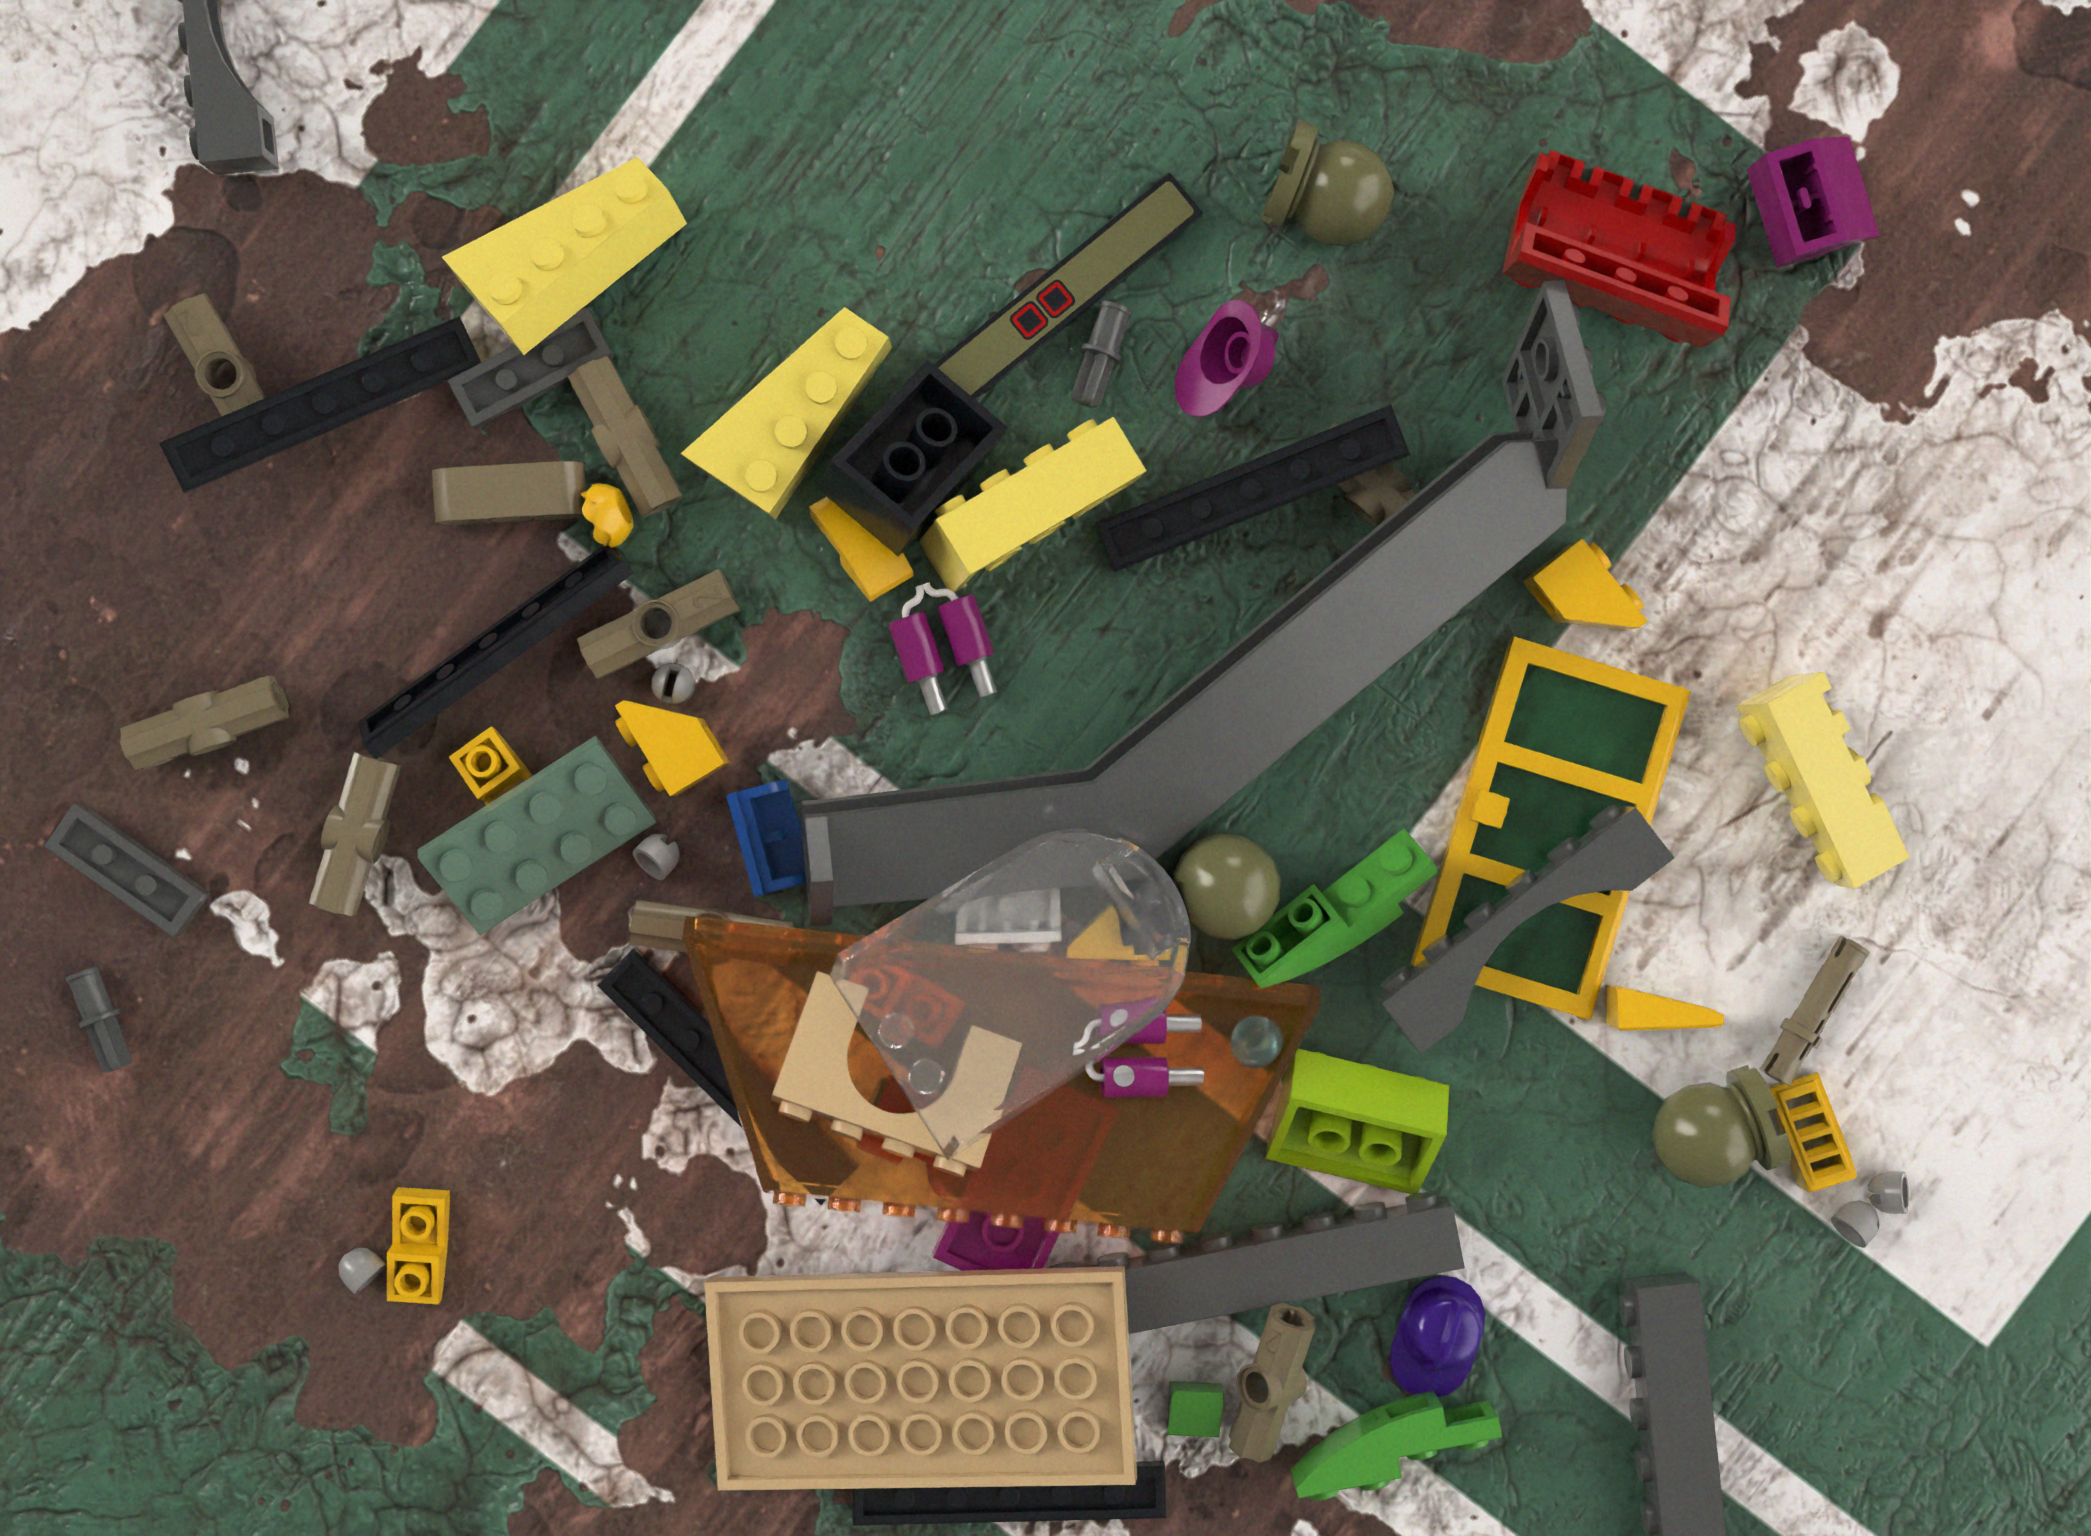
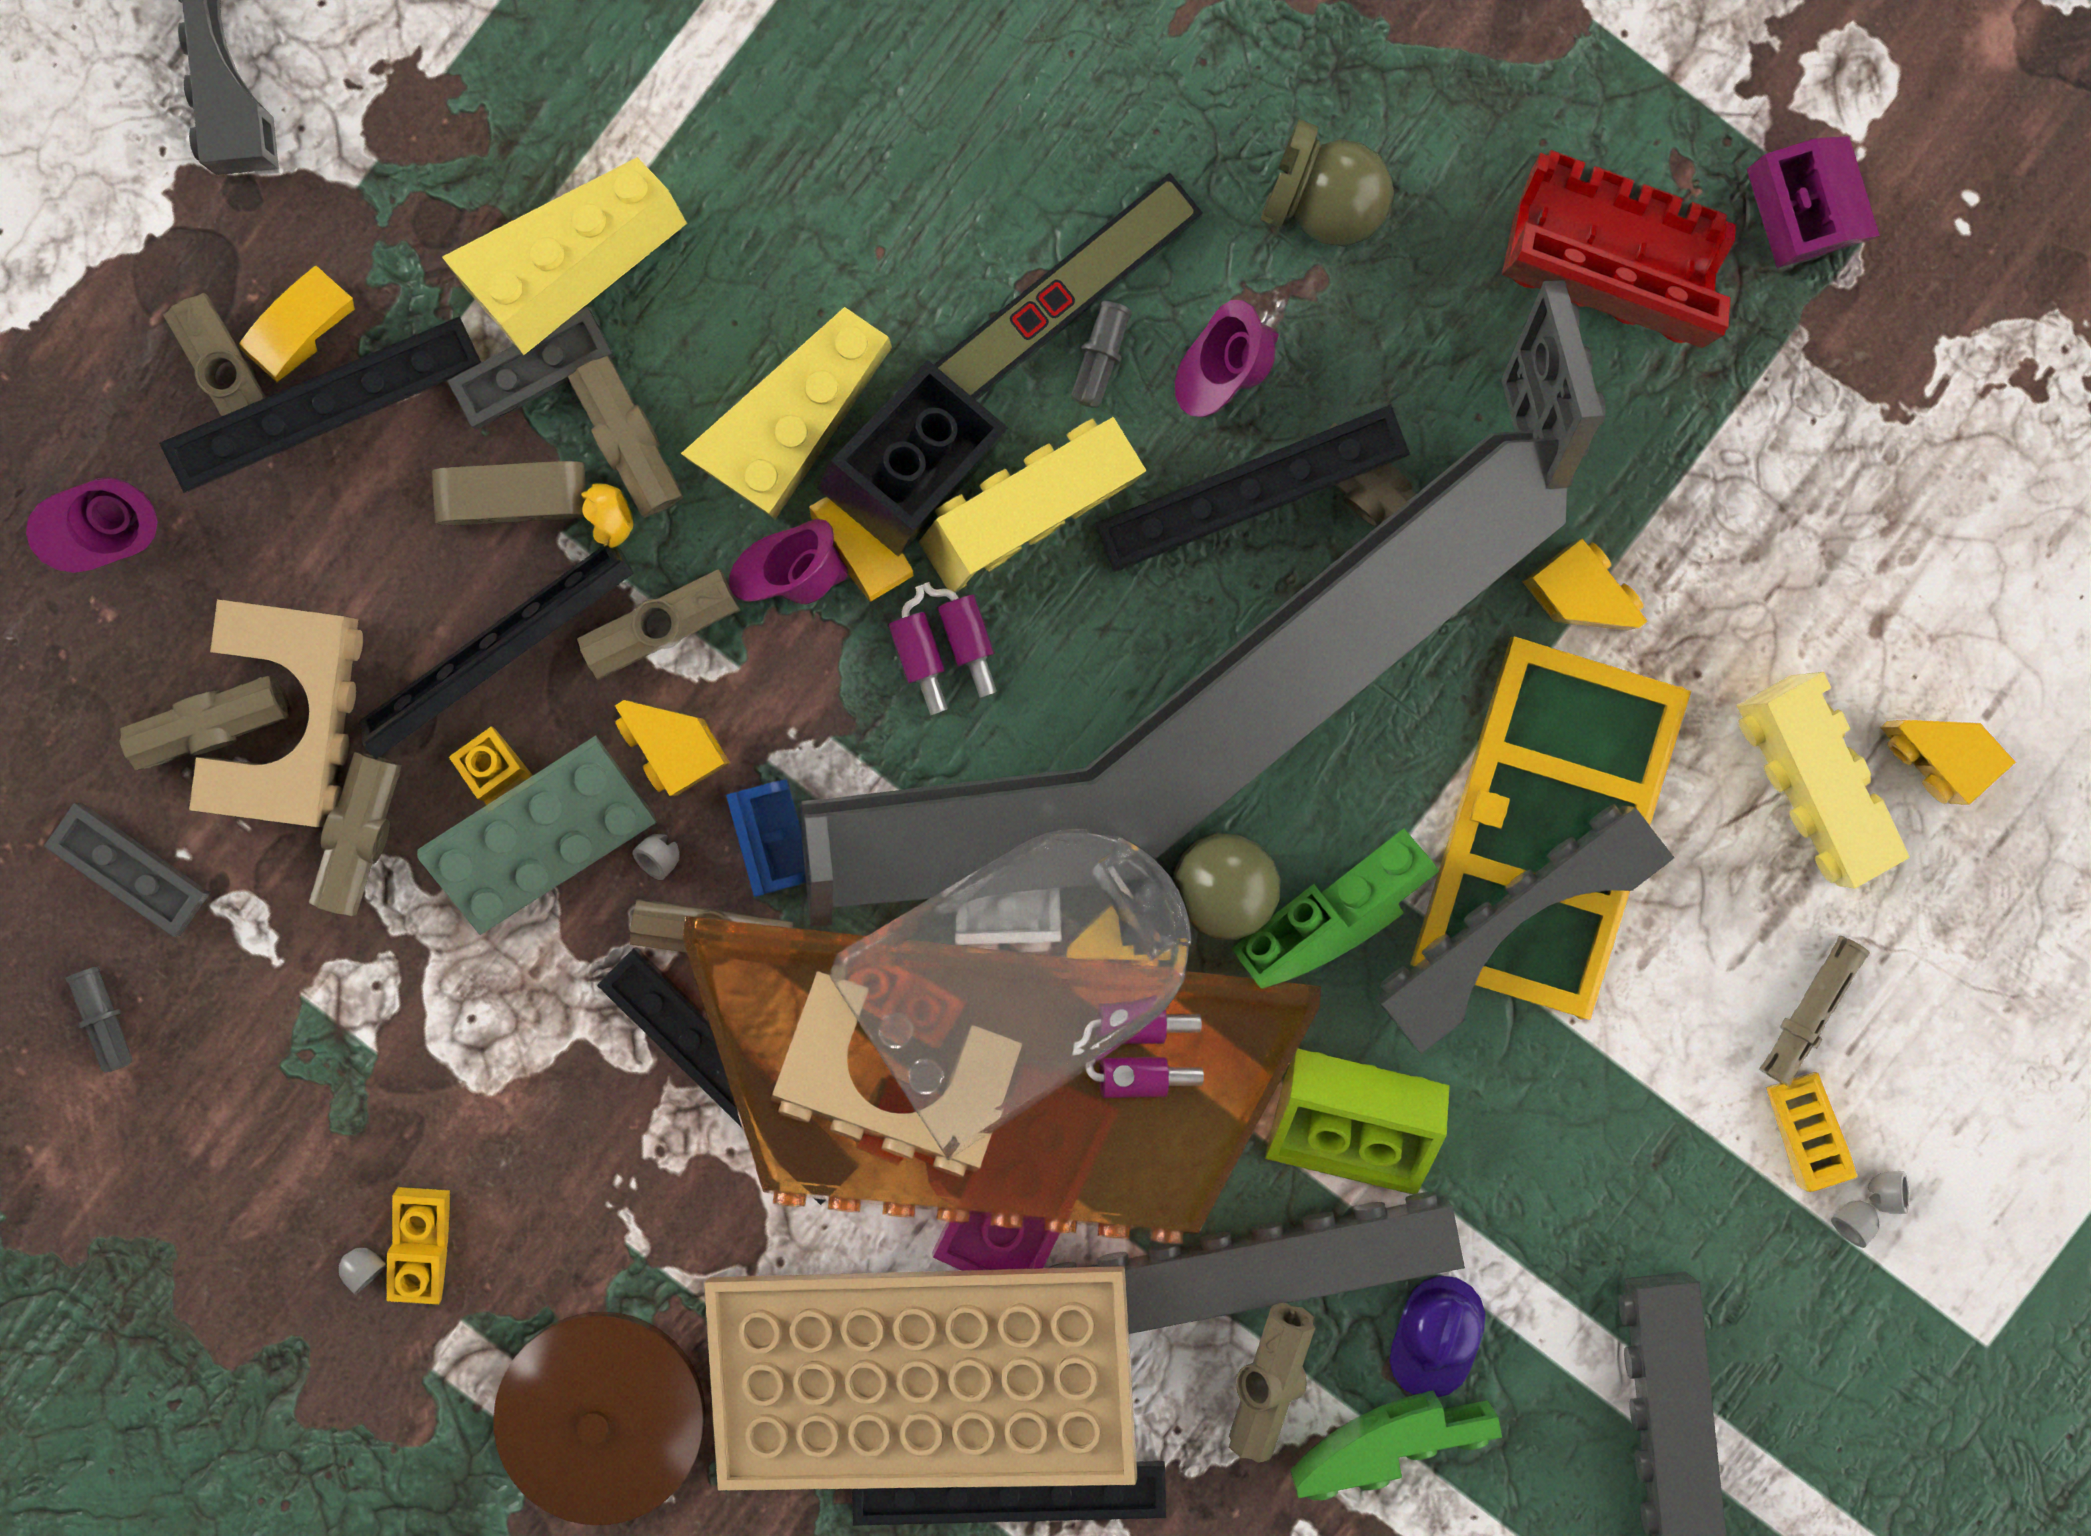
light grey hinge [651,663,695,705] -> none
bright green slope [1167,1381,1224,1437] -> none
clear light blue plate [1231,1016,1283,1068] -> none
yellow slope [1605,985,1724,1031] -> none
olive tile [1652,1065,1792,1188] -> none
none -> magenta piece [26,477,158,573]
none -> tan arch [189,599,363,827]
none -> yellow slope [239,266,355,382]
none -> reddish brown dish [493,1312,706,1525]
none -> magenta piece [729,519,848,605]
none -> yellow slope [1880,720,2016,805]

